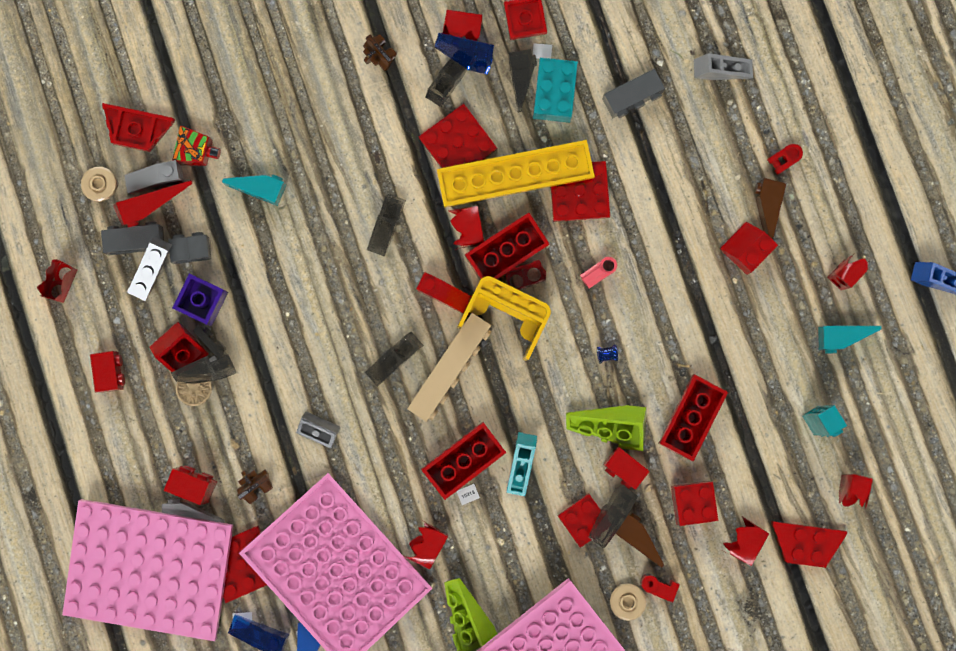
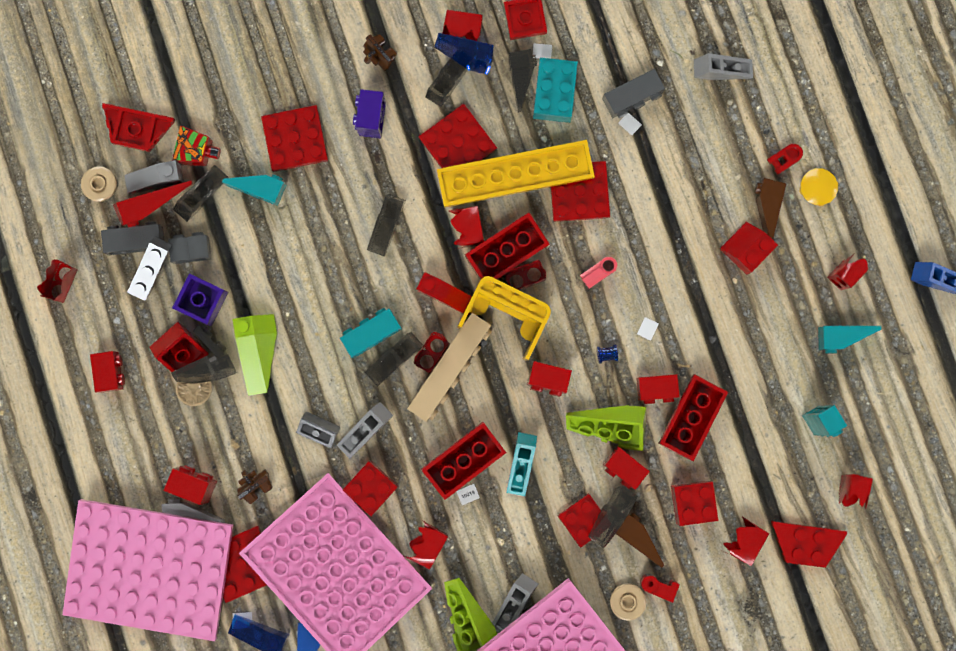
none -> clear smoke slope [173,165,229,222]
none -> lime wedge [232,314,277,396]
none -> red plate [261,105,328,172]
none -> light grey slope [337,402,393,459]
none -> teal brick [340,308,402,359]
none -> red brick [343,460,399,516]
none -> dark purple brick [353,89,386,139]
none -> red piece [414,332,450,374]
none -> light grey slope [492,573,538,633]
none -> red brick [527,361,572,397]
none -> white sticker [618,113,642,135]
none -> red brick [636,374,680,404]
none -> white sticker [637,317,659,341]
none -> yellow dish [799,168,838,206]

